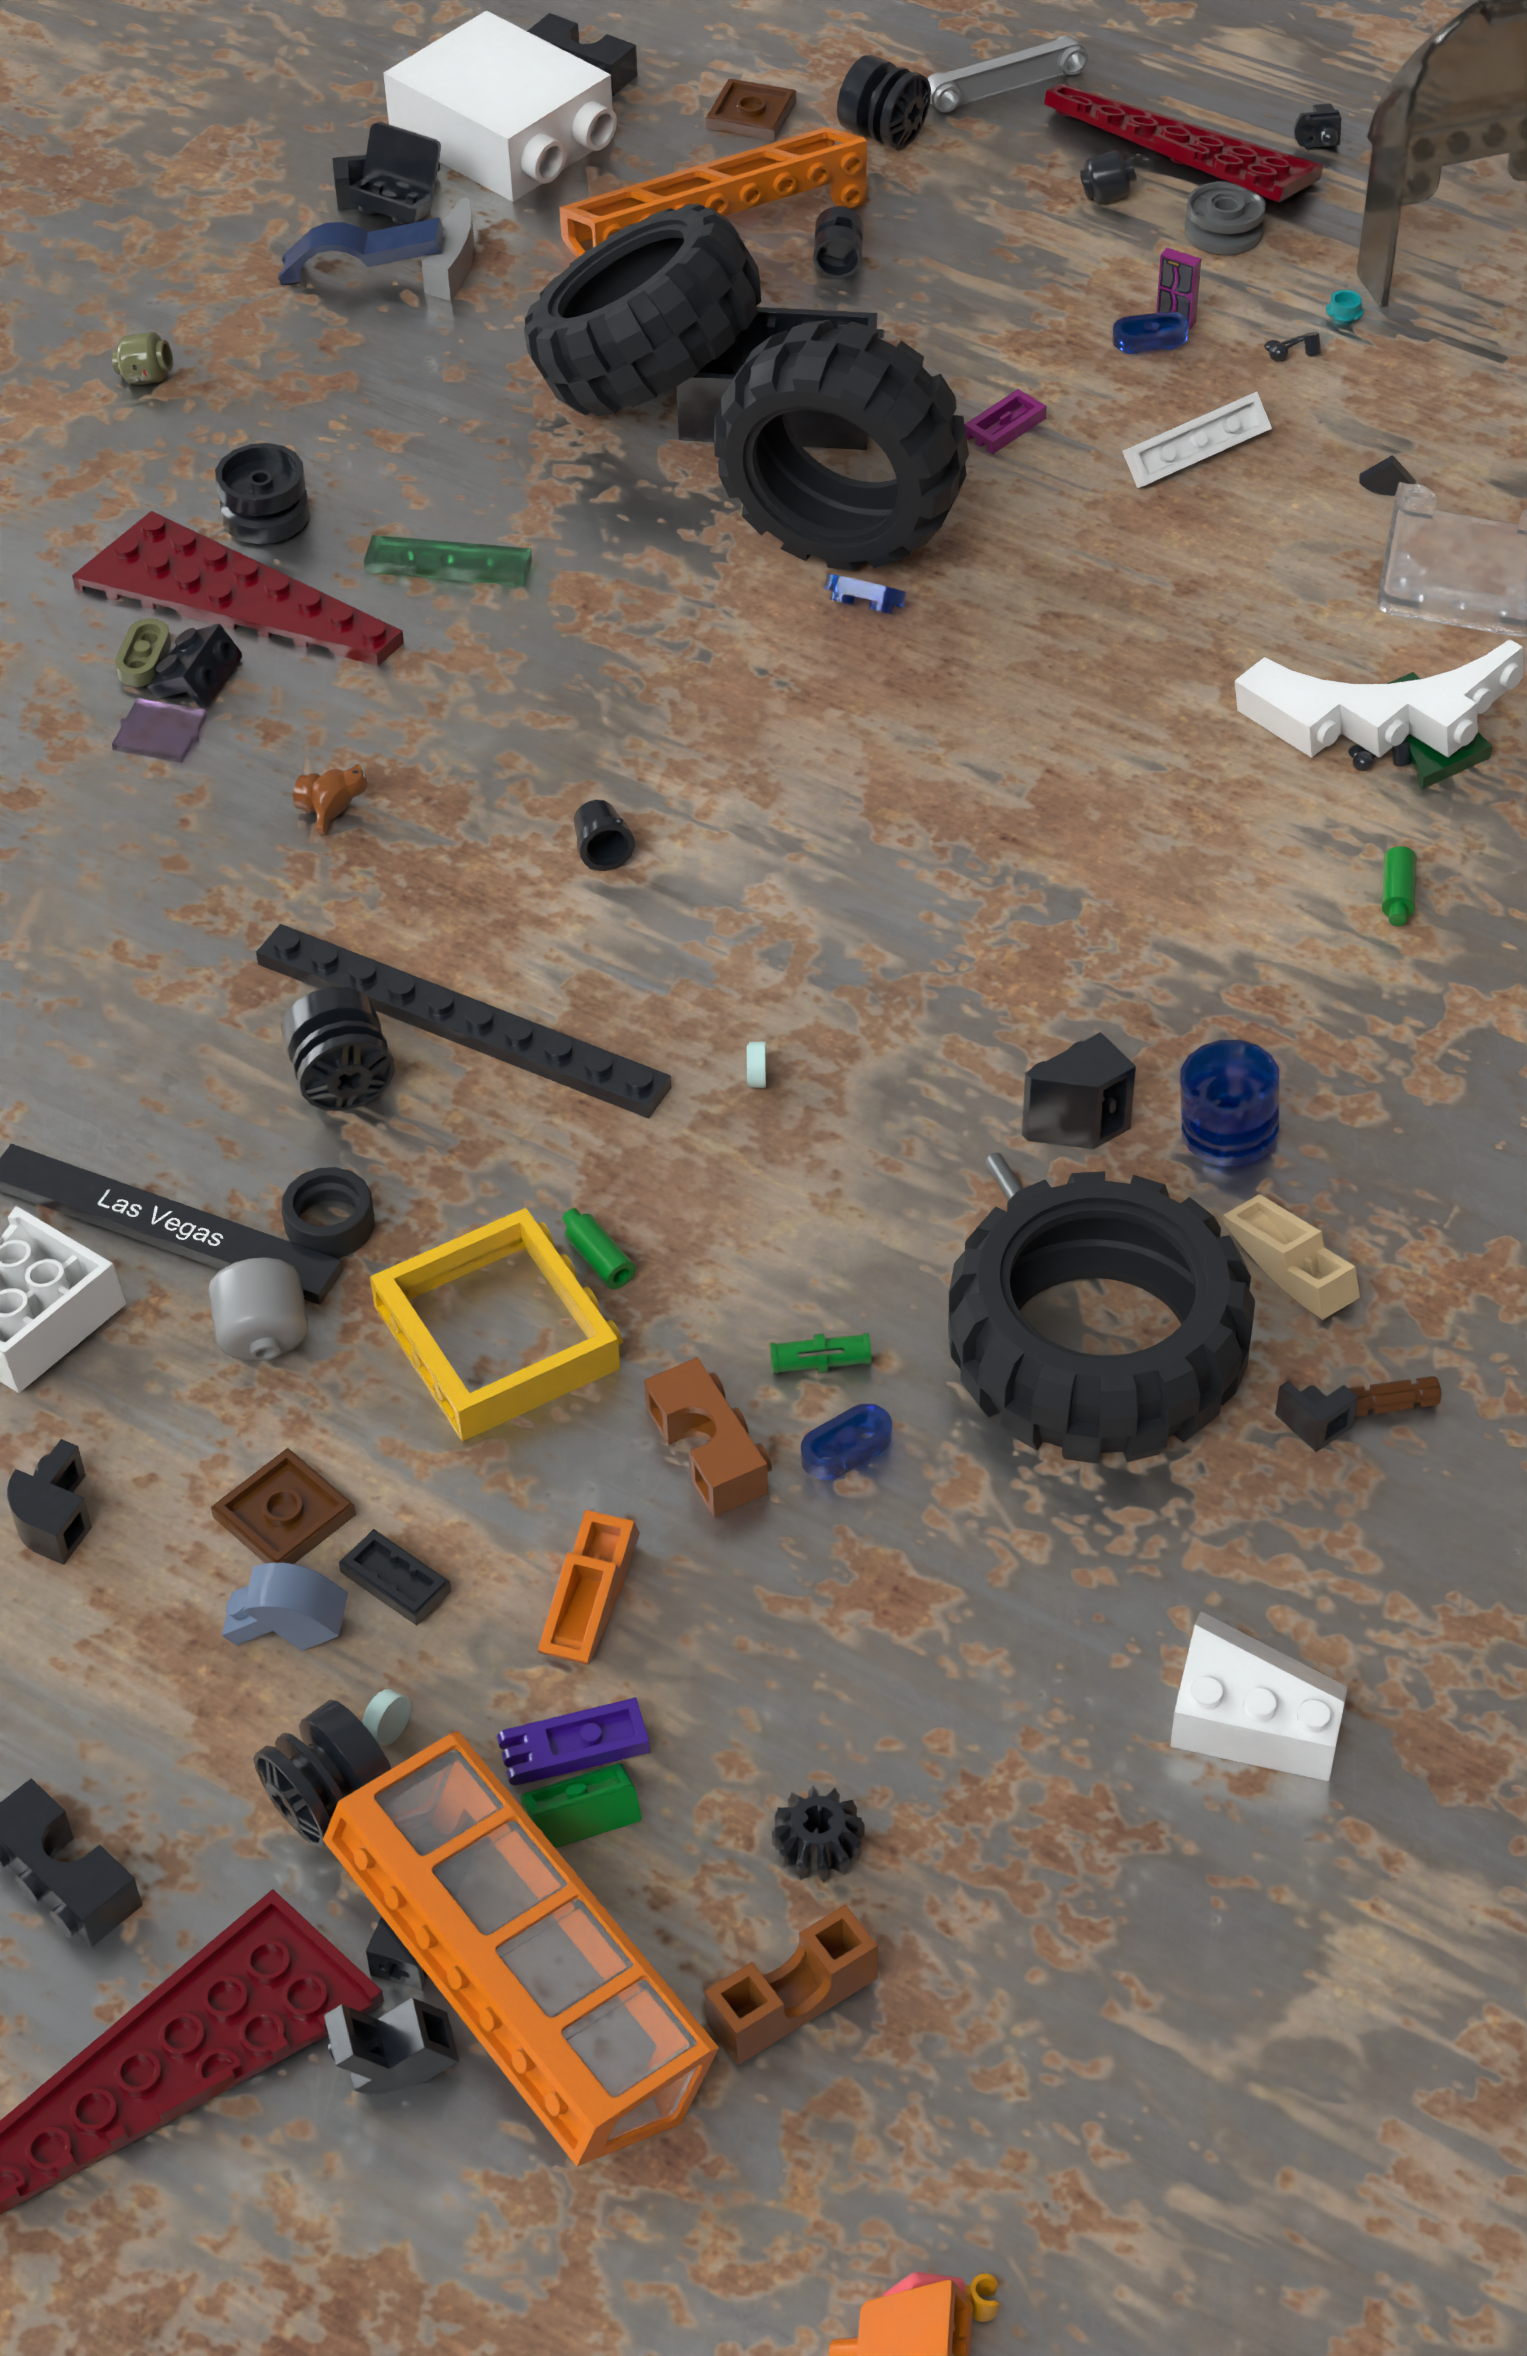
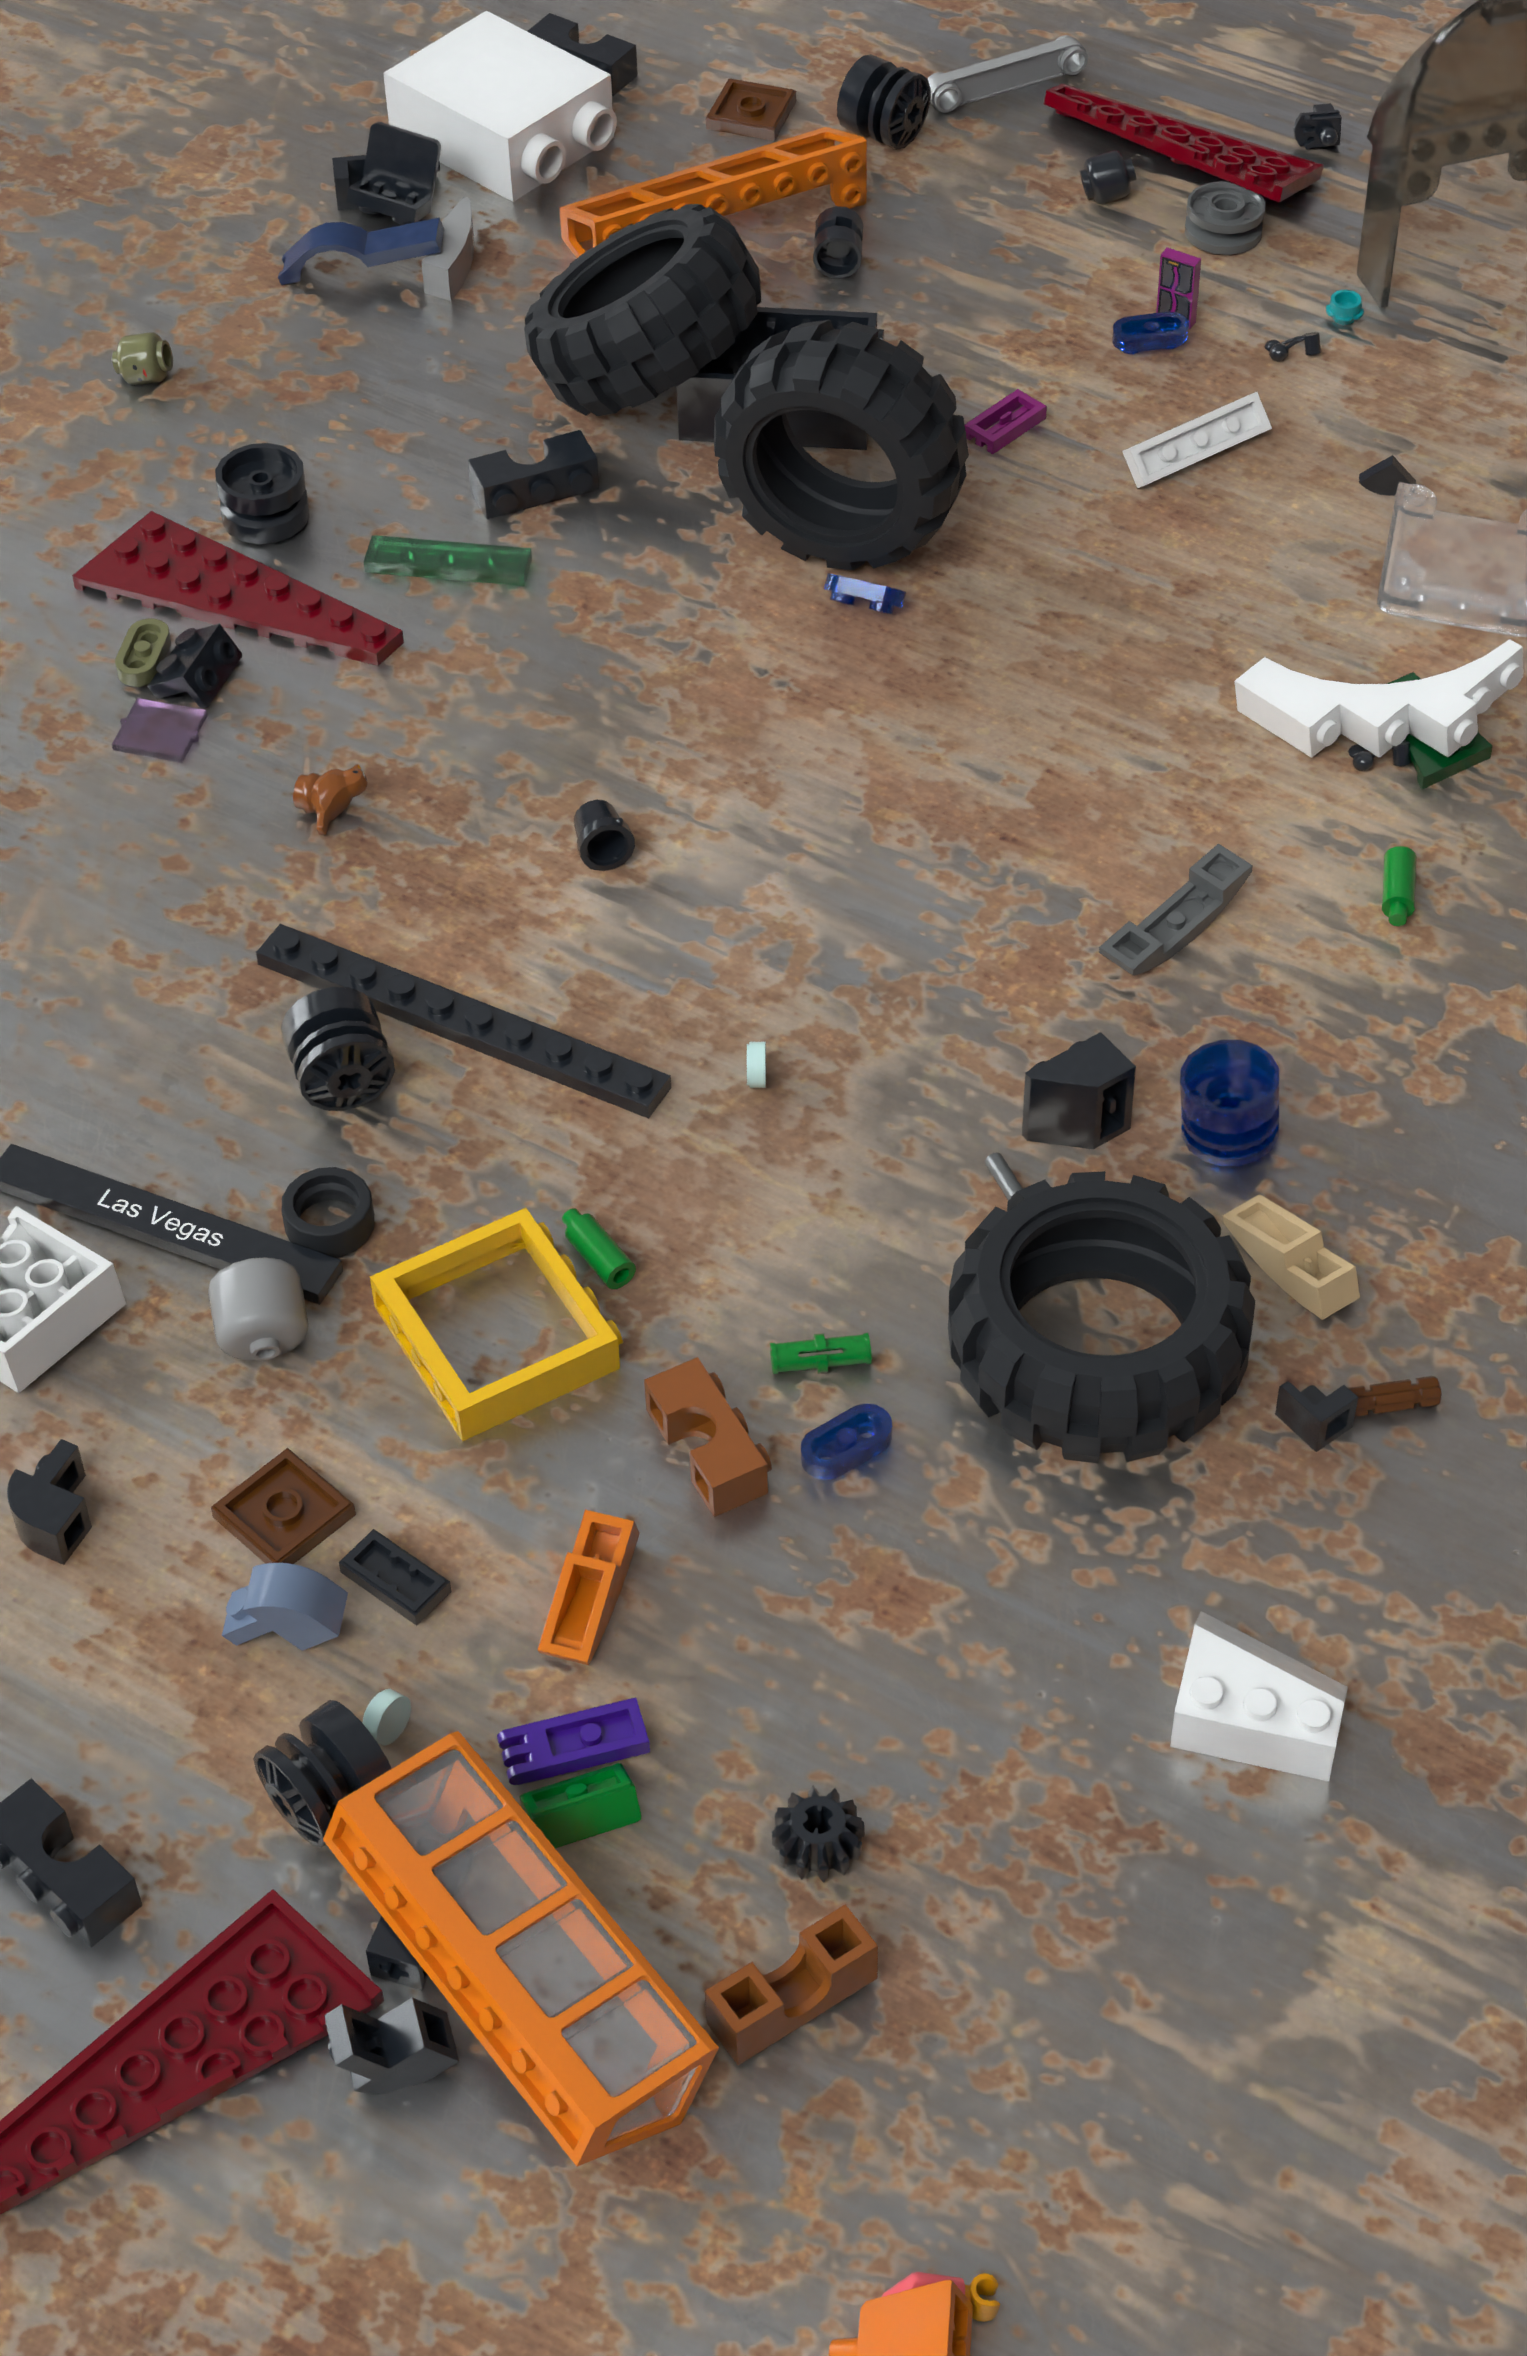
none -> black arch [468,430,599,520]
none -> dark grey slope [1099,843,1253,976]

